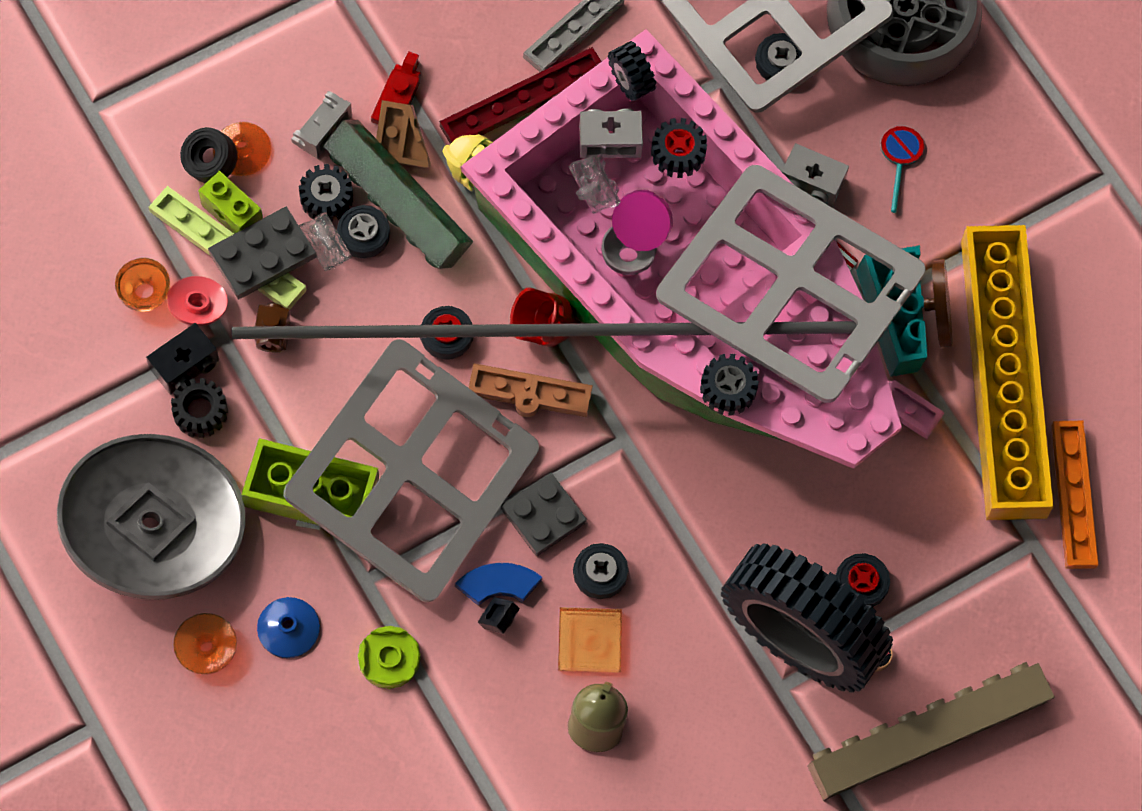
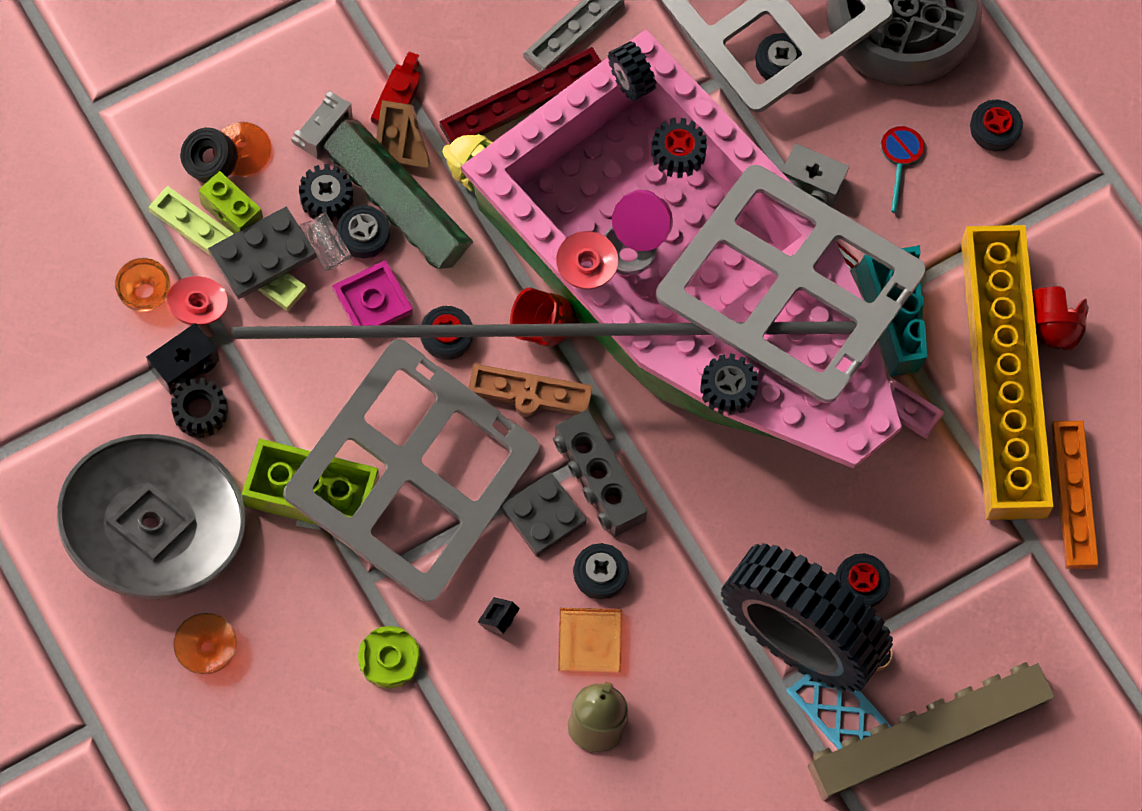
reddish brown brick [255,303,291,353] -> none
blue dish [257,597,320,658] -> none
blue tile [455,563,542,606] -> none
clear hips [568,154,621,214] -> none
light grey brick [579,108,643,158] -> none
reddish brown piece [924,259,953,348] -> none
none -> dark pink plate [332,260,413,339]
none -> dark grey brick [553,409,647,537]
none -> coral dish [556,231,618,289]
none -> medium azure window [786,674,891,750]
none -> black wheel [970,99,1023,151]
none -> red helmet [1032,286,1089,351]

